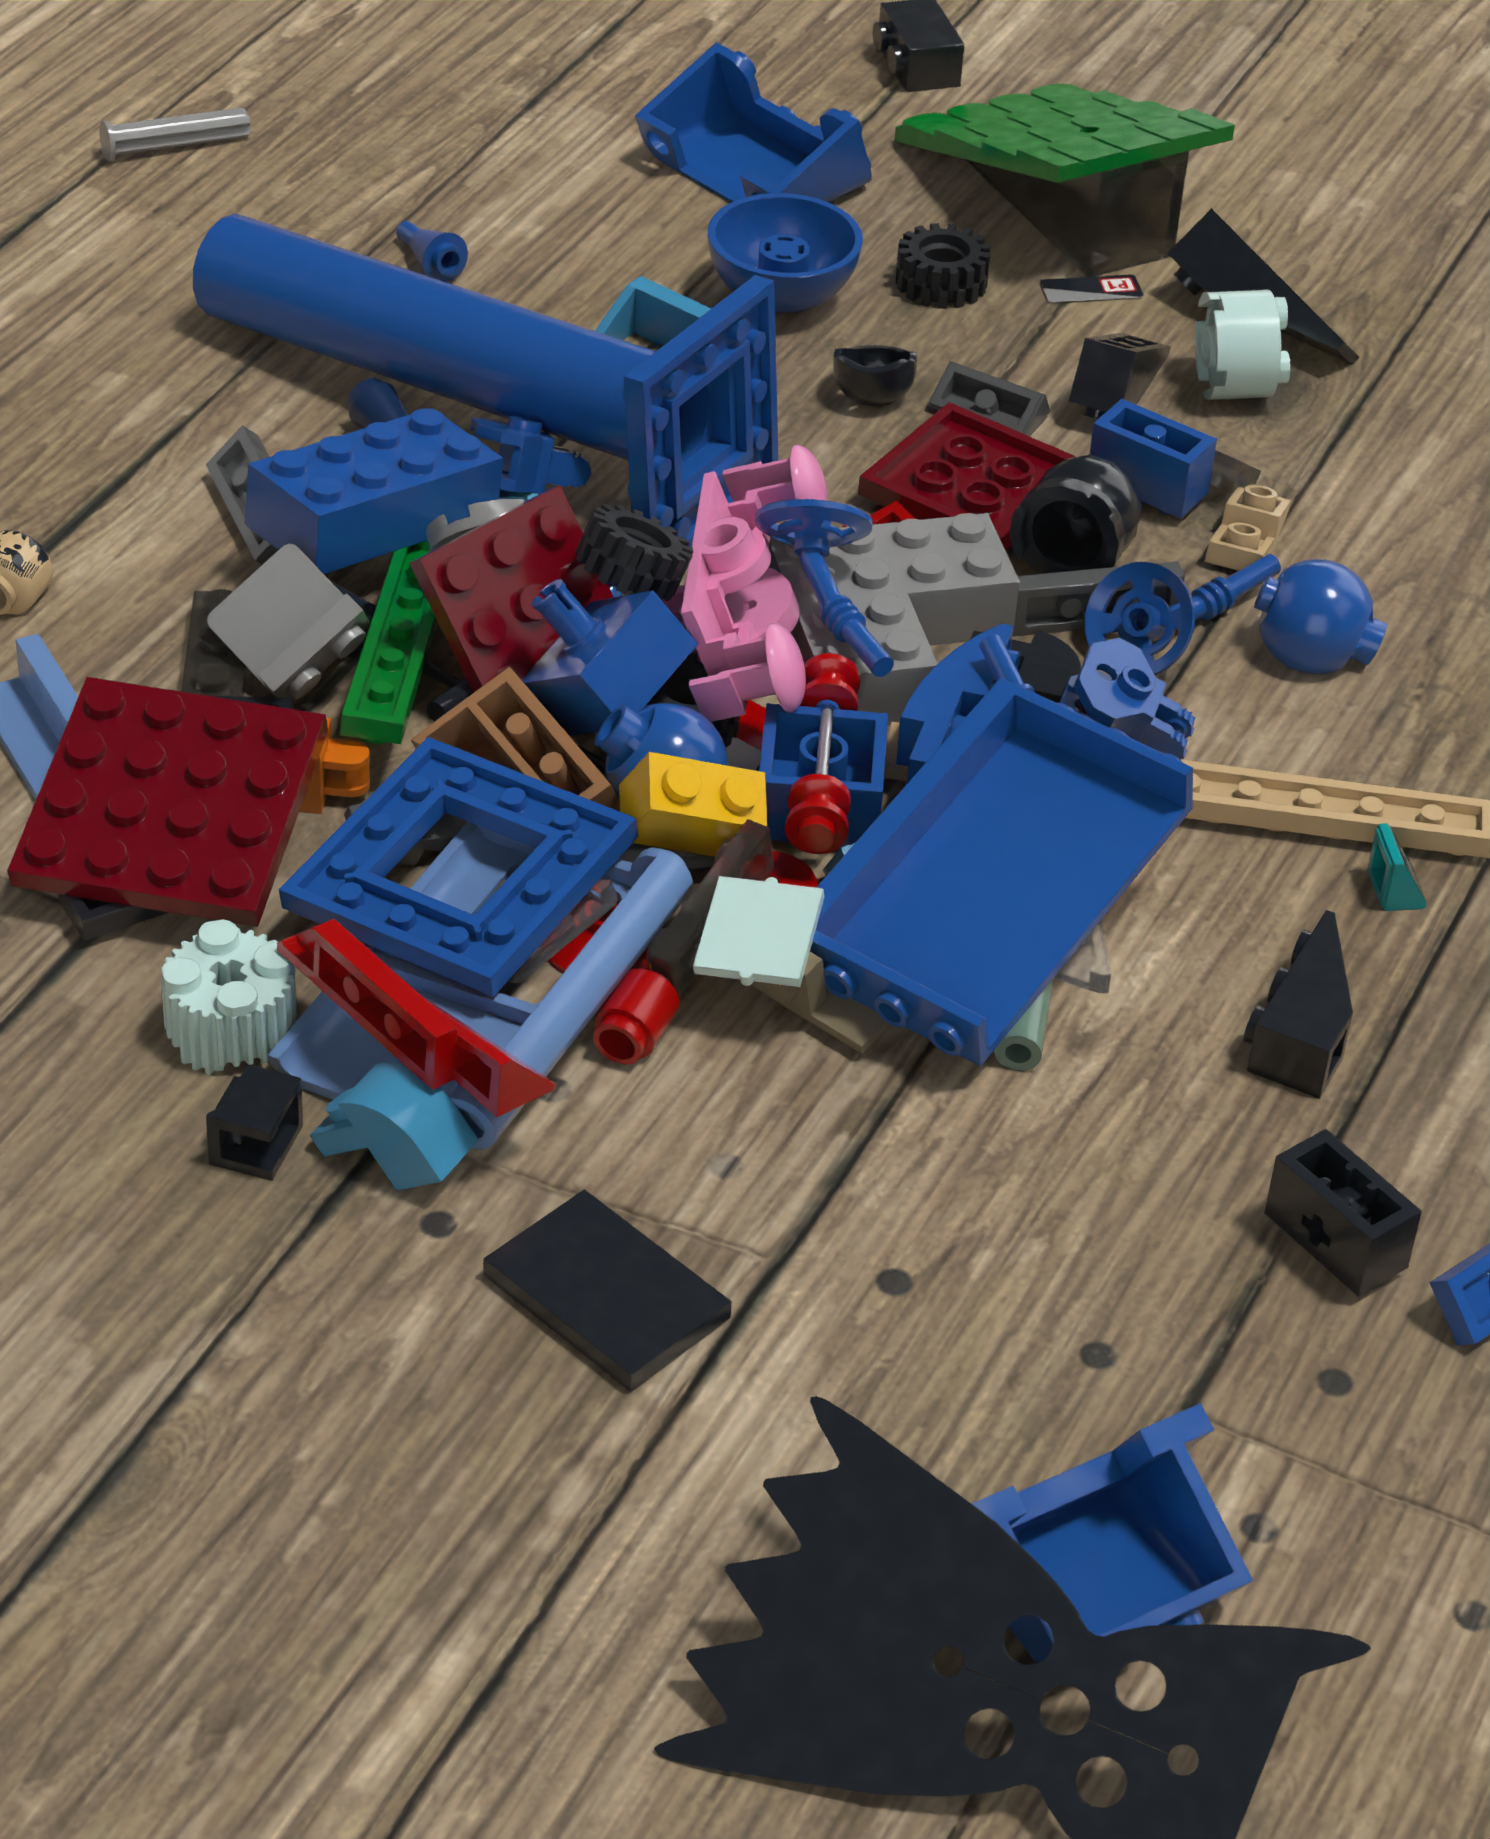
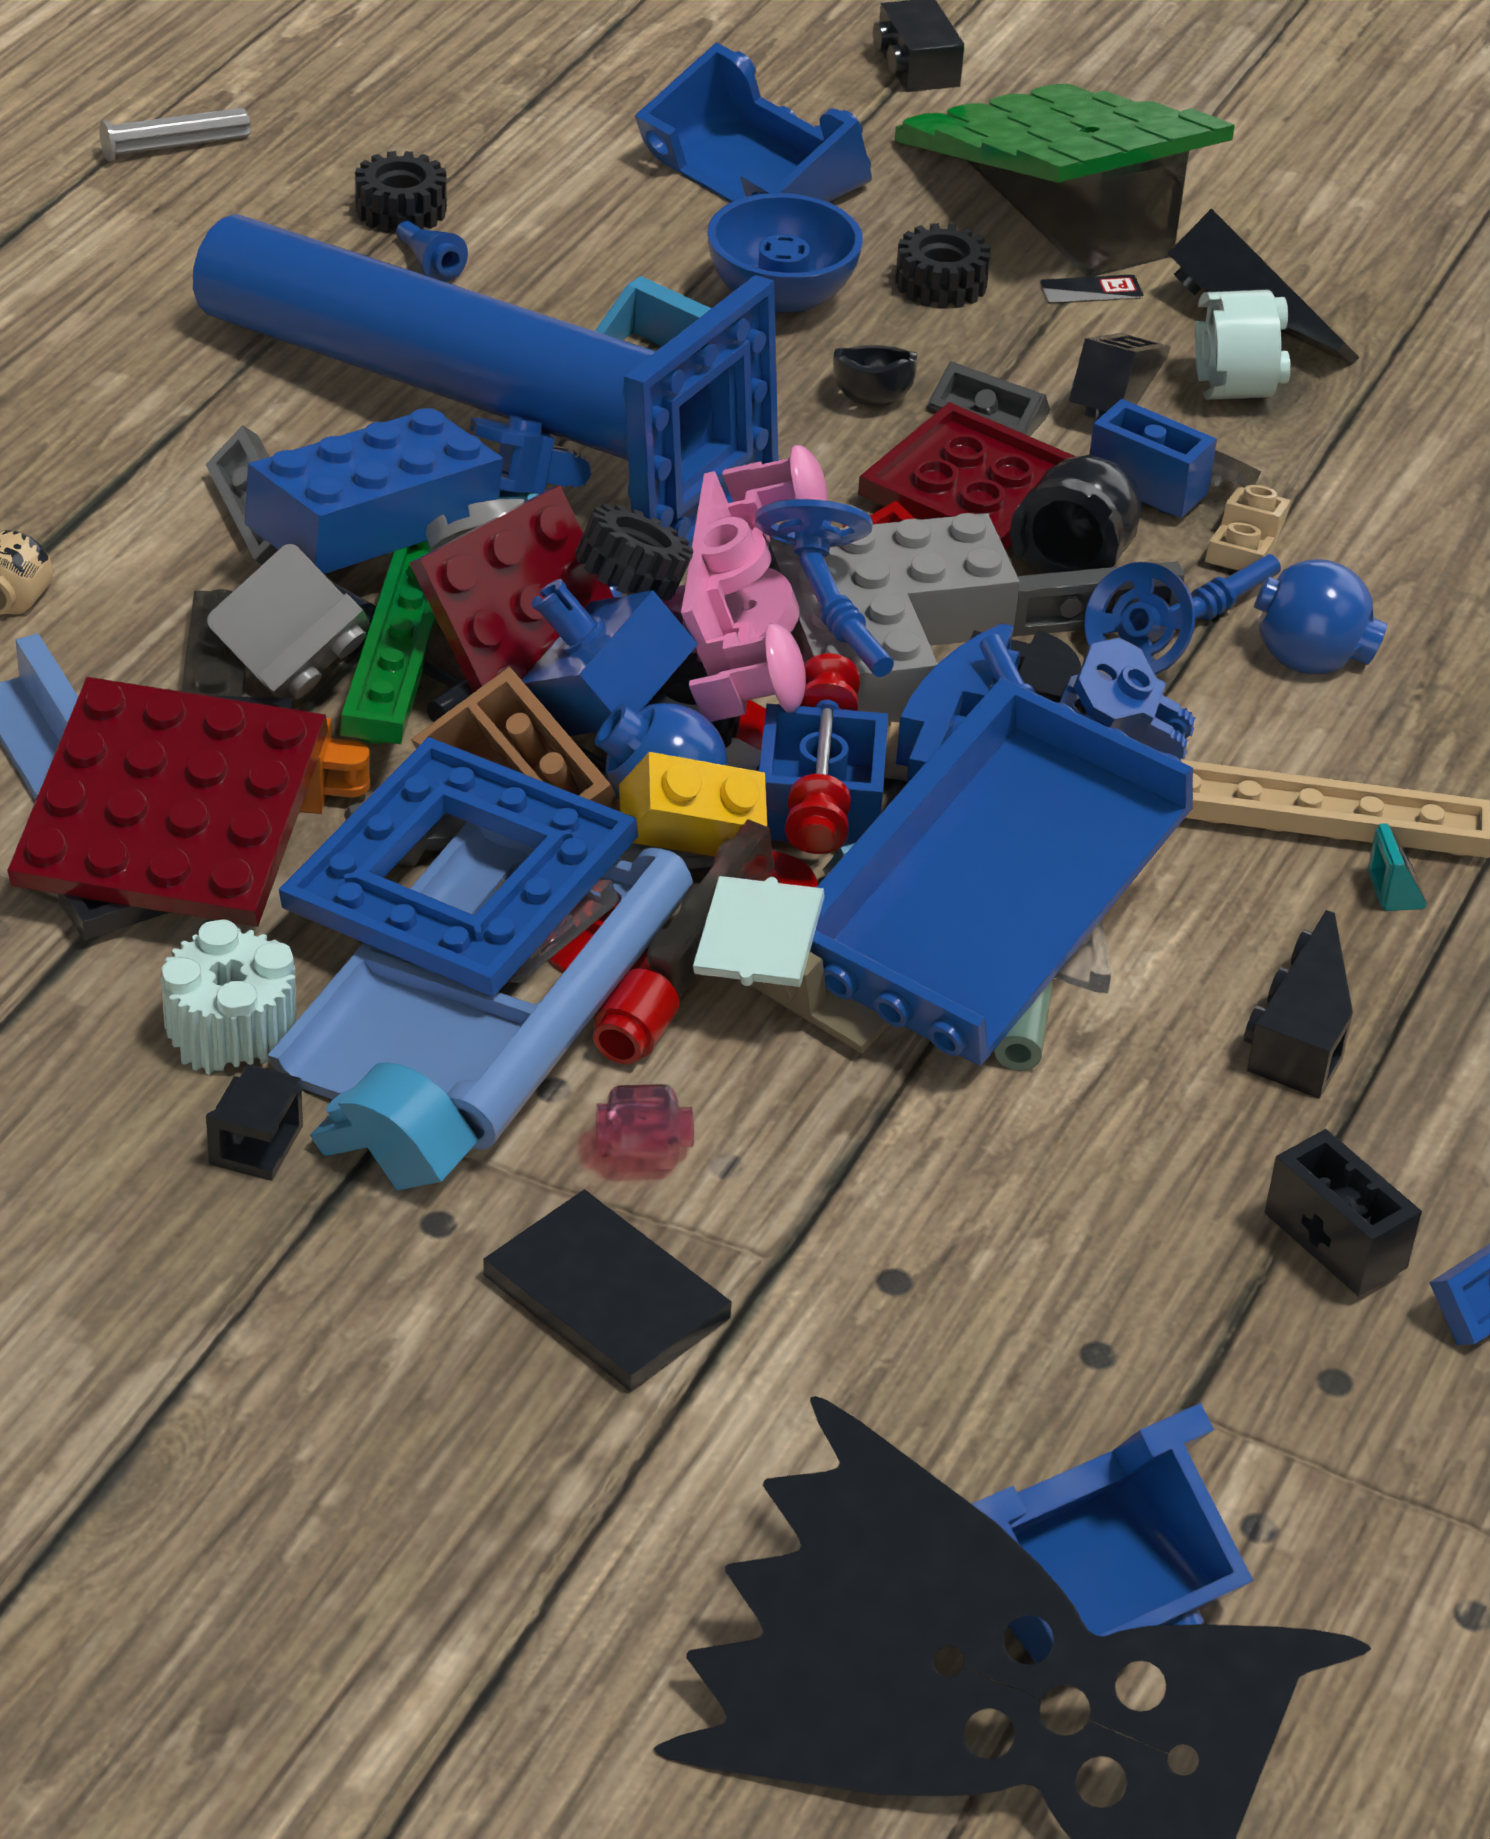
red wedge [277,919,556,1118] -> none
dark blue cone [346,378,409,429] -> none
none -> black tyre [355,151,447,233]
none -> clear pink head [595,1084,694,1173]

